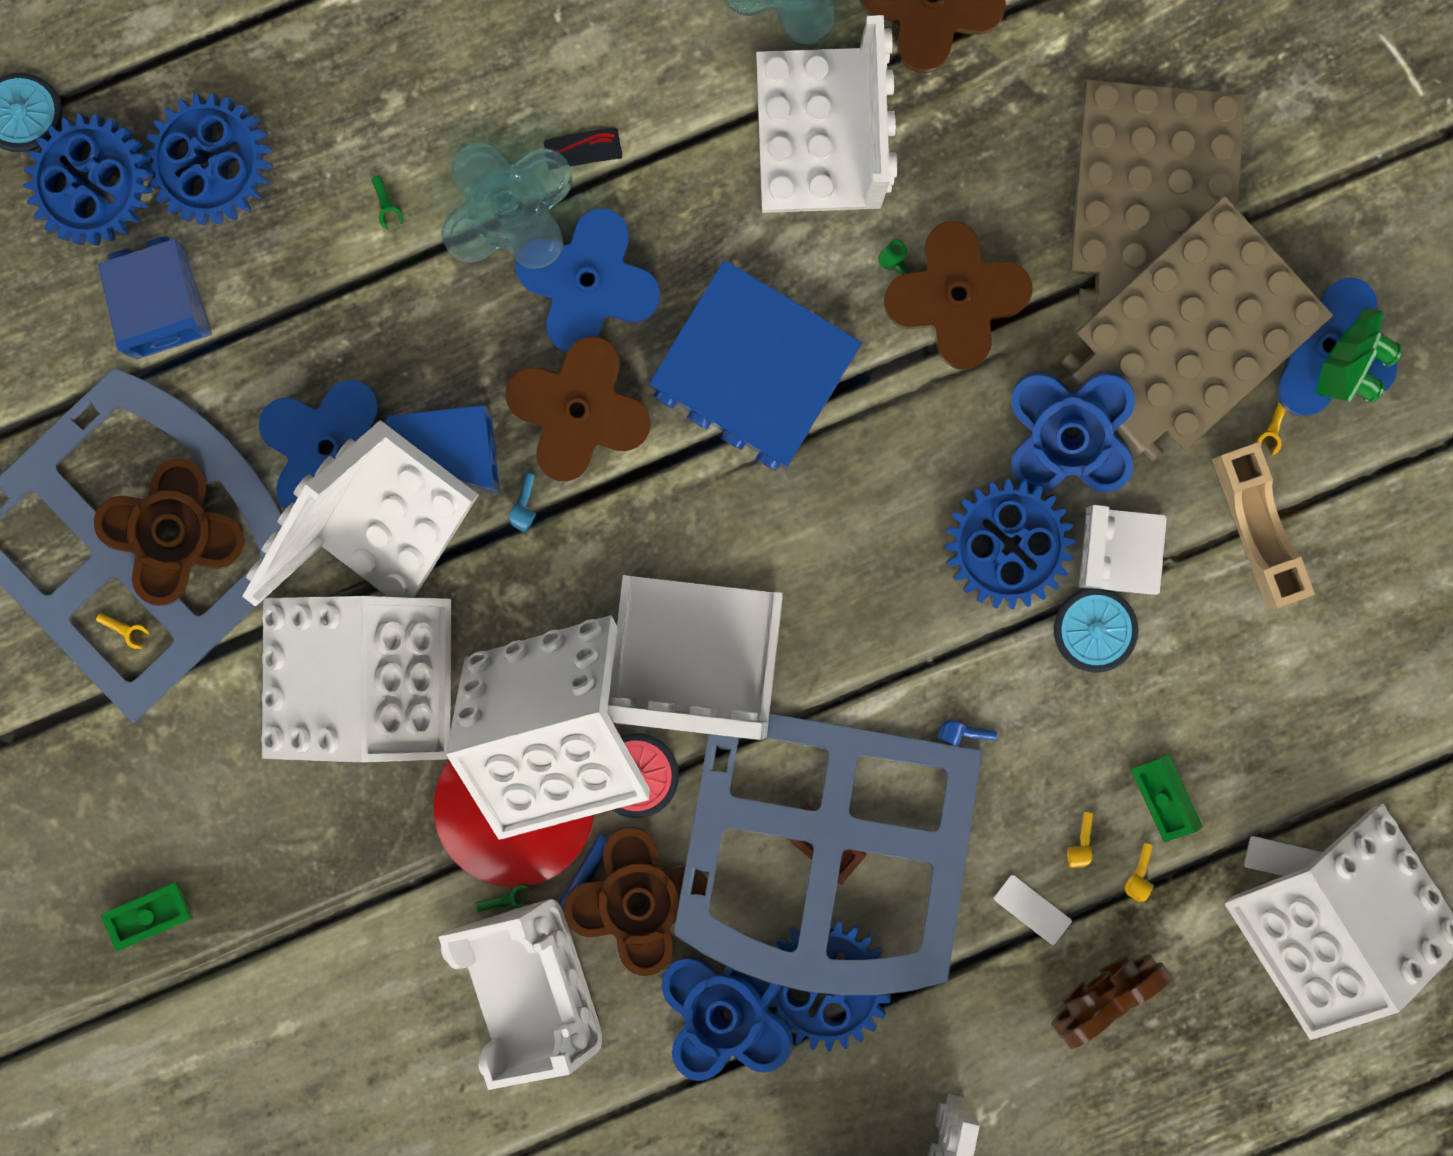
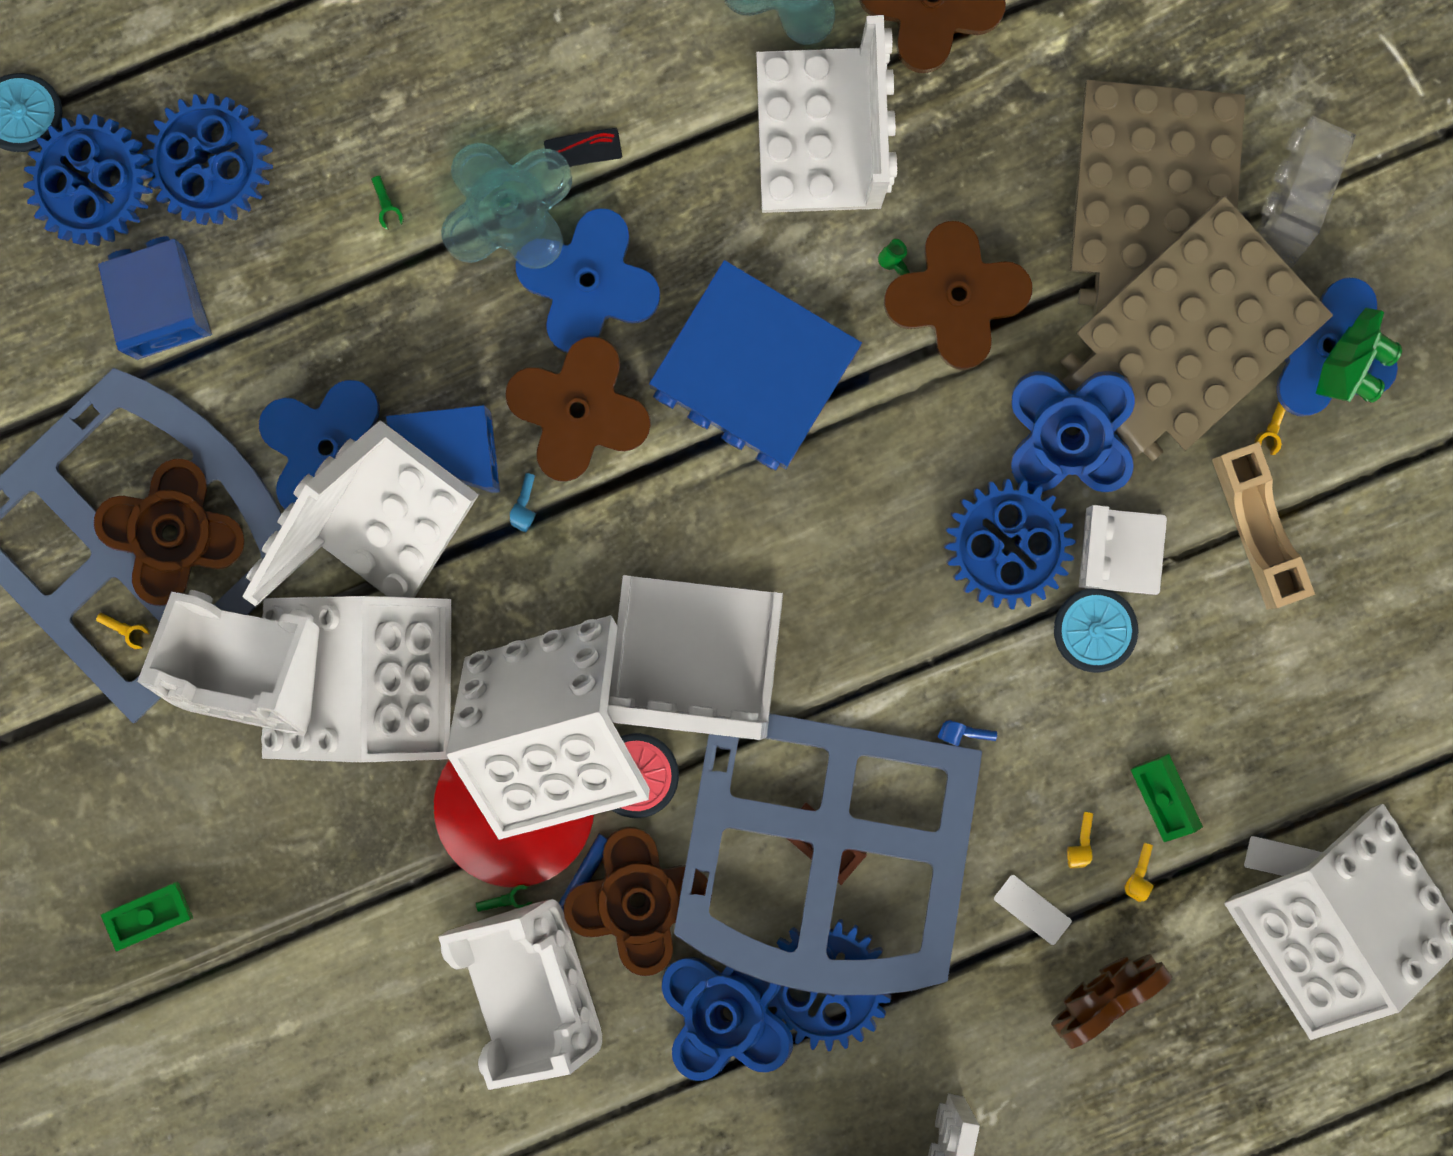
none -> white windscreen [137,590,319,735]
none -> clear wedge [1256,116,1356,268]

